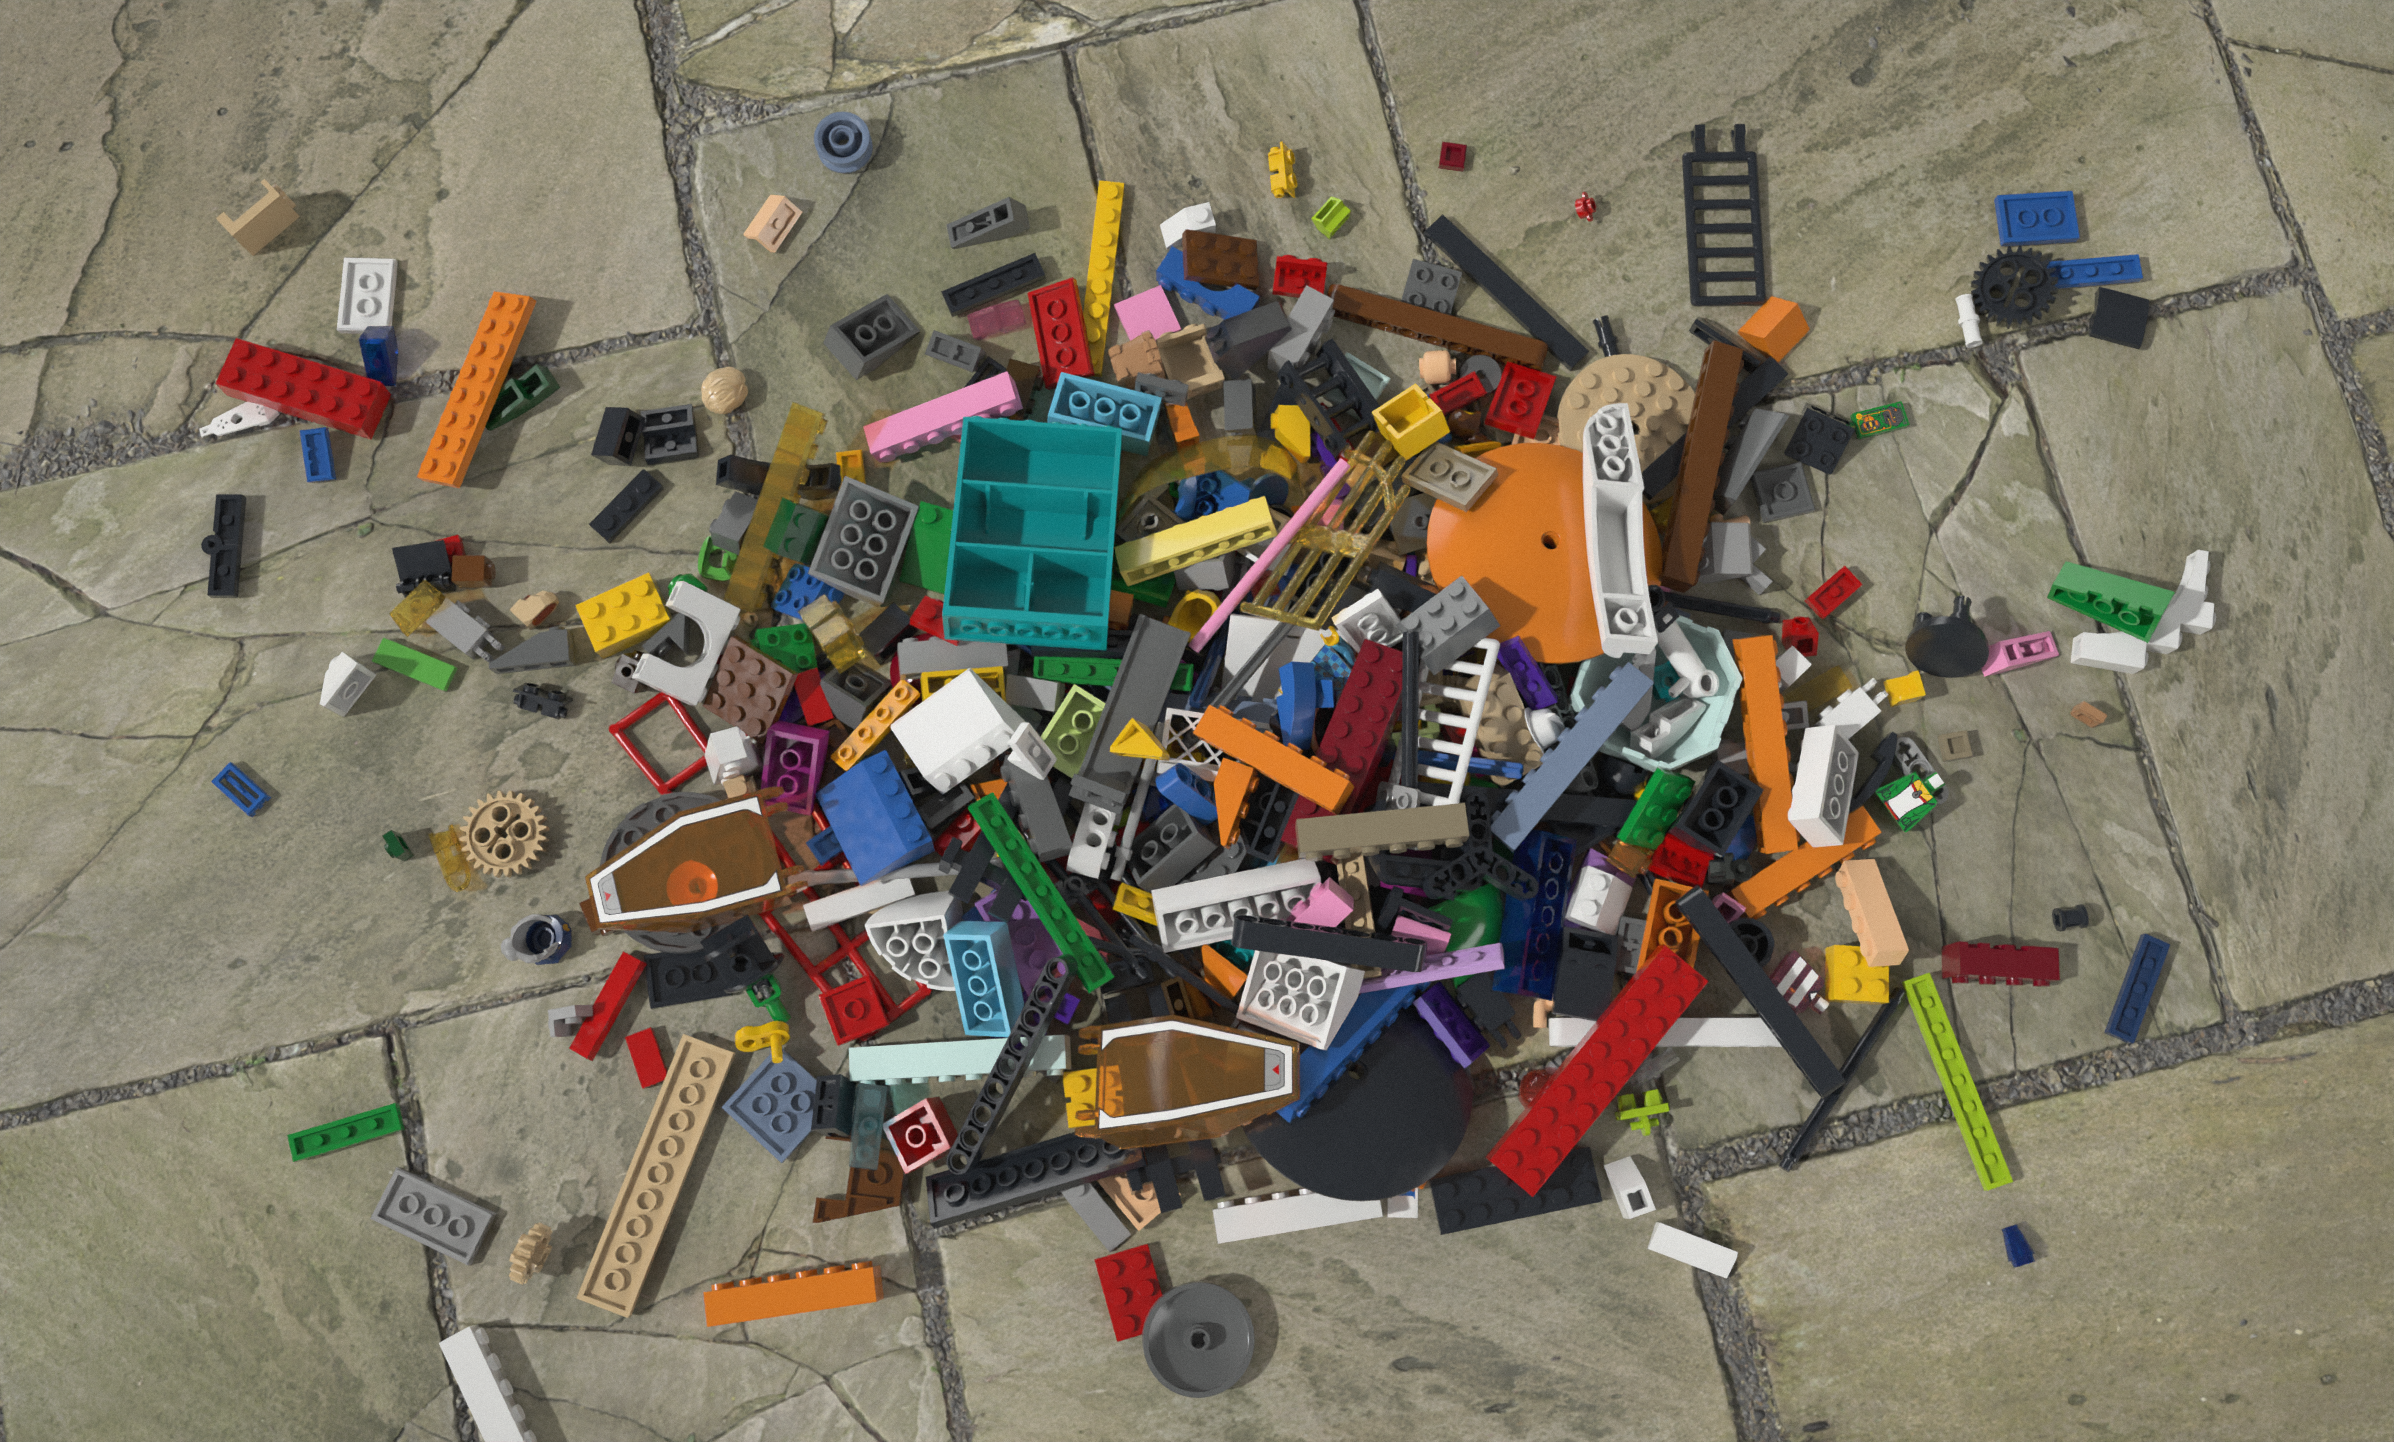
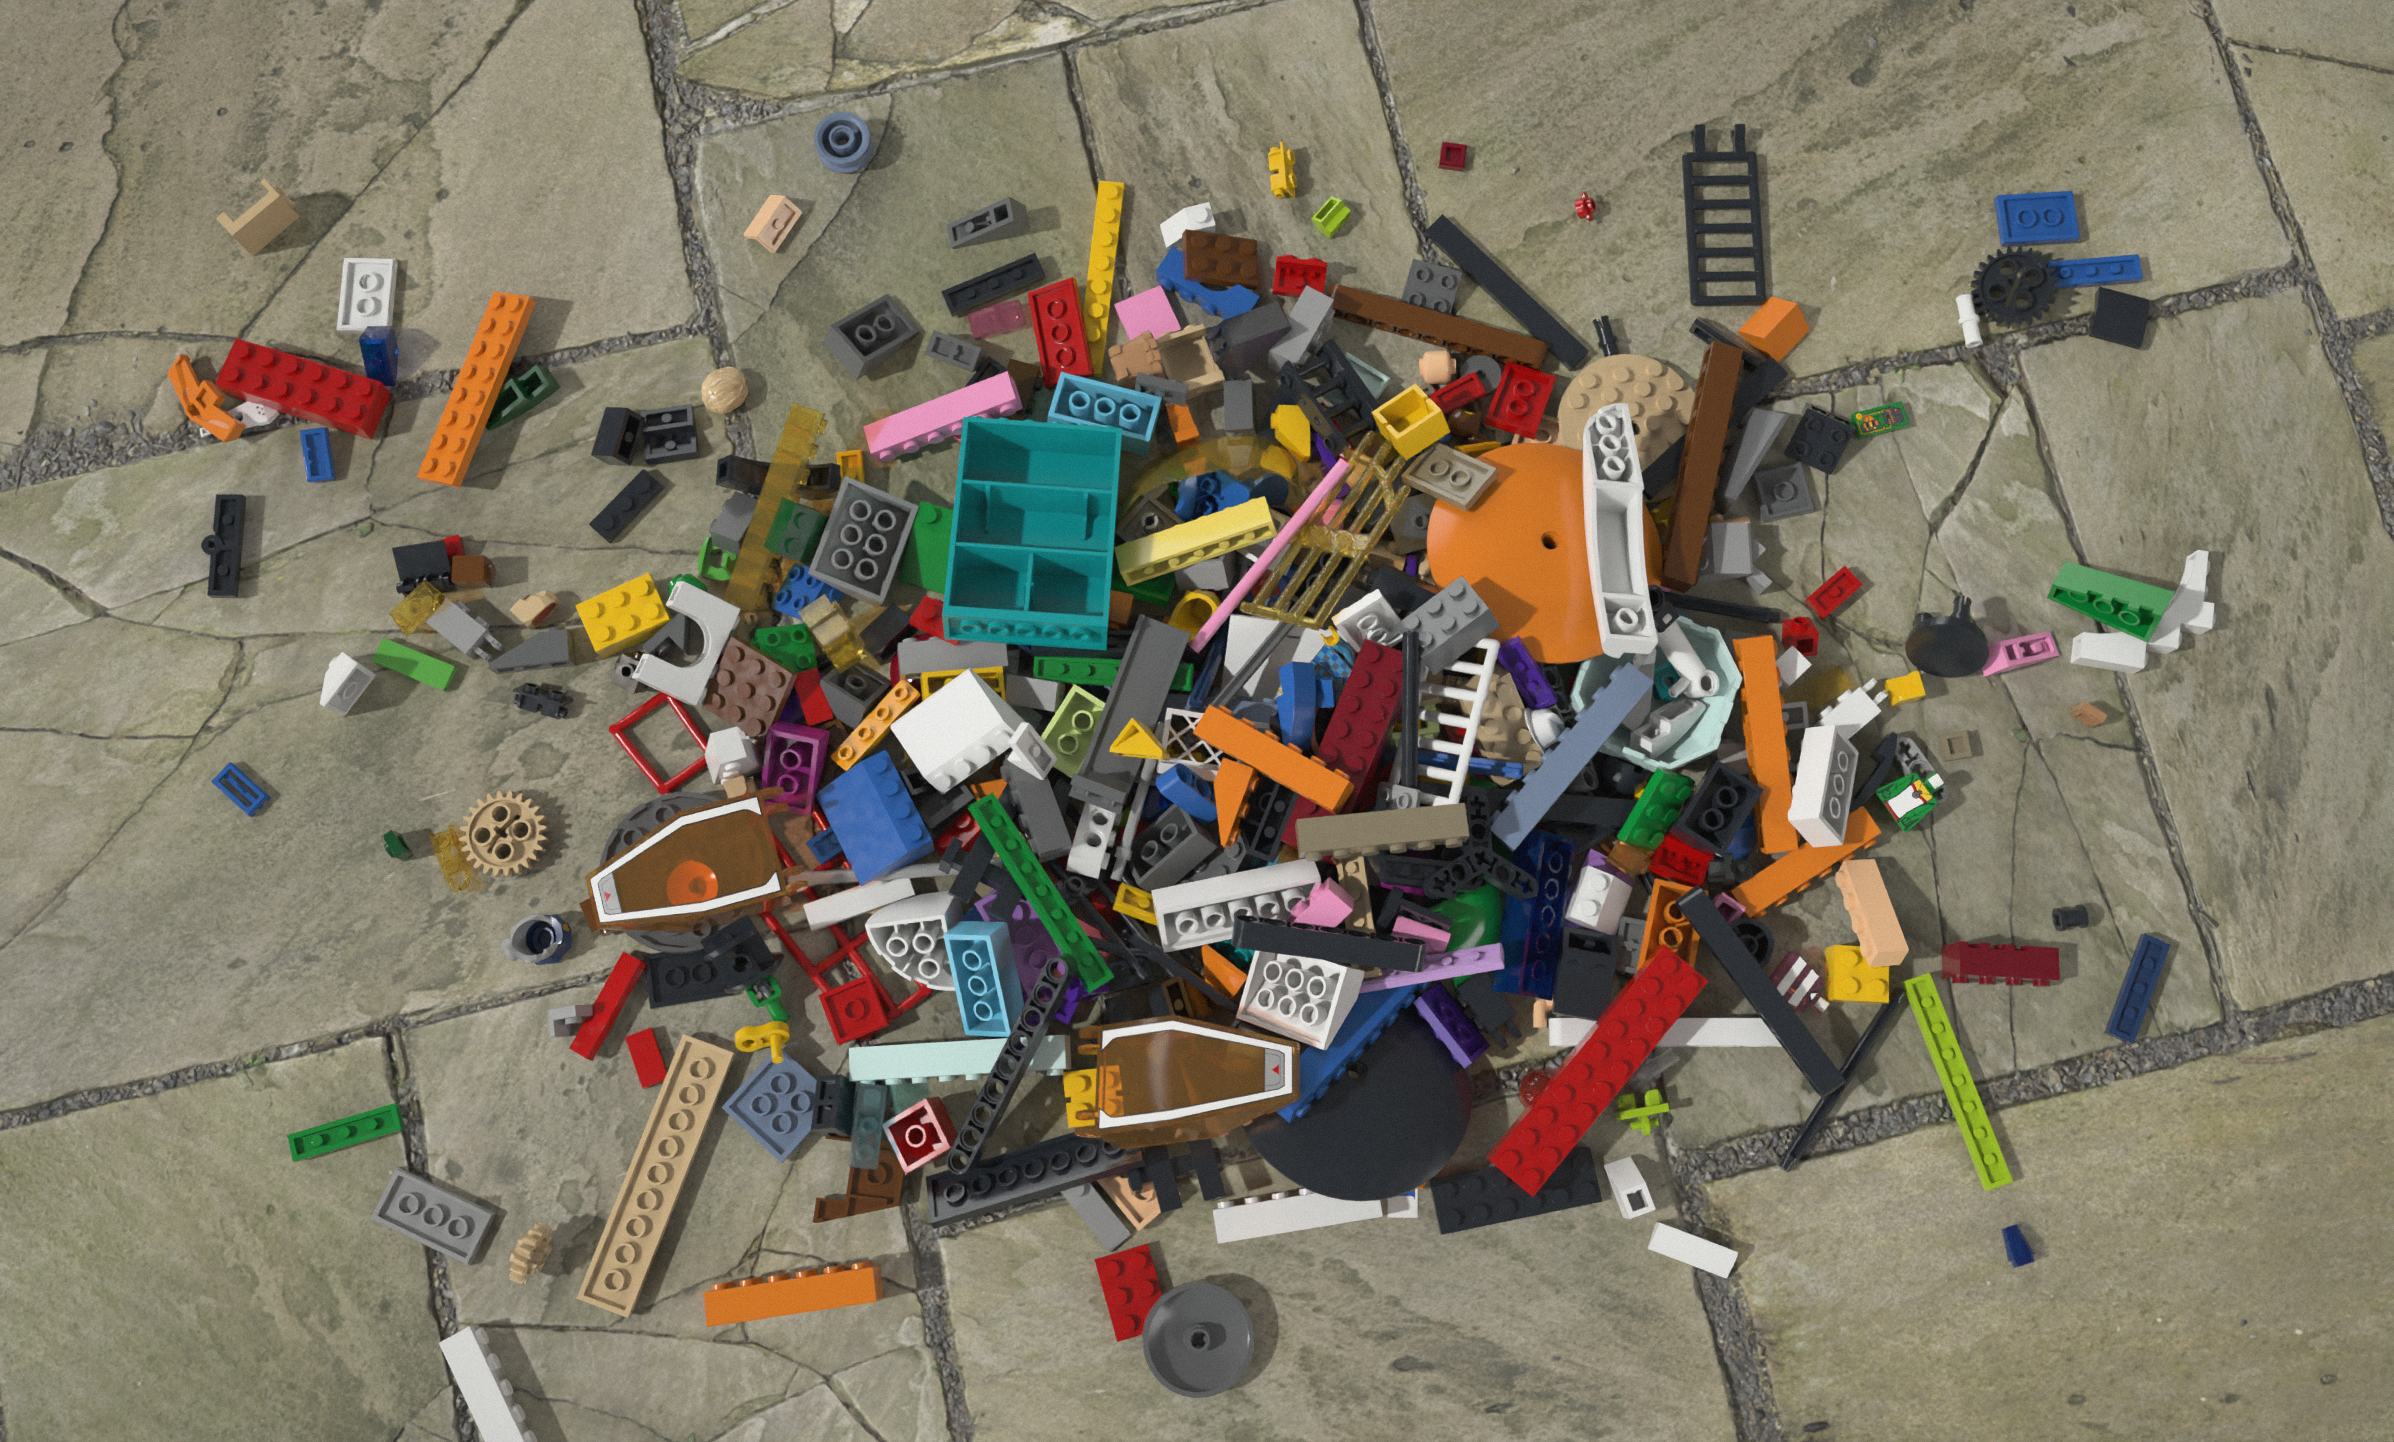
none -> orange plate [167,354,246,443]
none -> dark purple bracket [1067,974,1110,1003]

